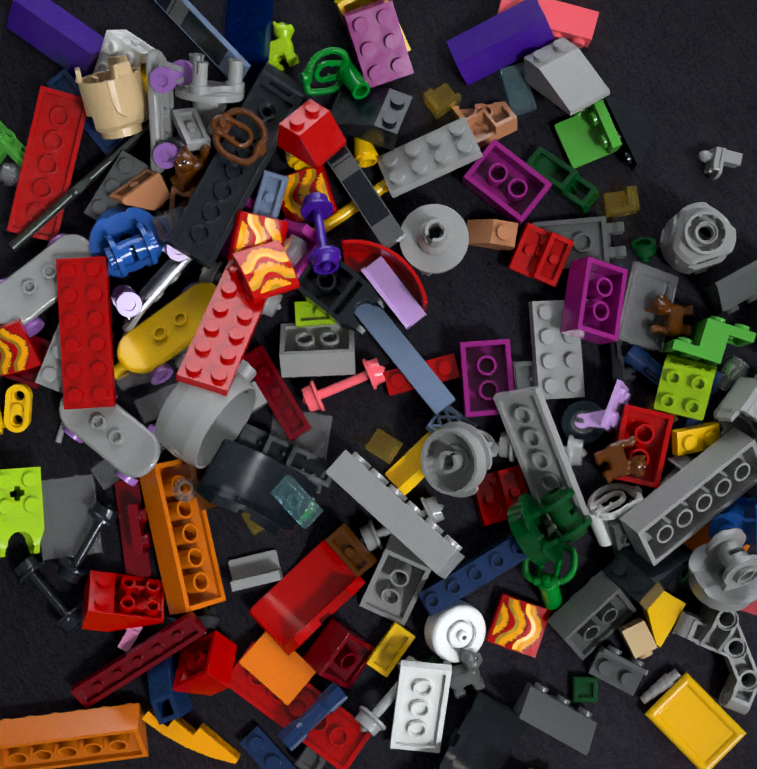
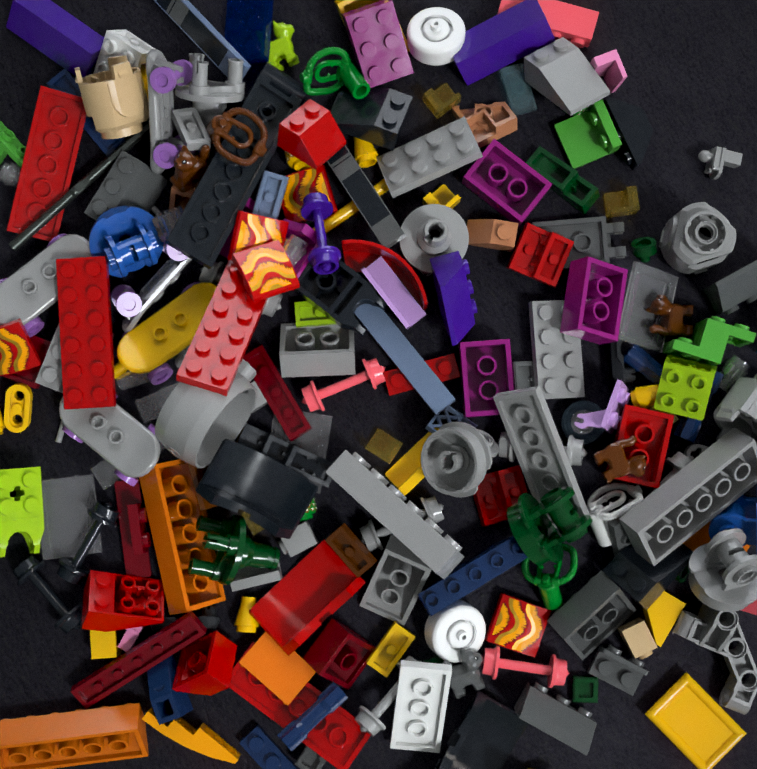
nougat slope [109,168,171,211] -> none
clear cone [173,477,196,502] -> none
clear light blue plate [271,475,323,529] -> none
light grey animal [640,669,681,704] -> none
yellow plate [671,421,720,456] -> none
none -> yellow panel [90,630,122,659]
none -> dark green piece [188,514,280,585]
none -> yellow cone [234,597,259,633]
none -> light grey brick [278,521,318,557]
none -> white wheel [407,7,466,66]
none -> yellow panel [422,184,461,209]
none -> dark purple slope [429,251,477,346]
none -> coral piece [481,645,570,688]
none -> bright pink panel [590,49,627,93]
none -> yellow cone [630,384,659,409]

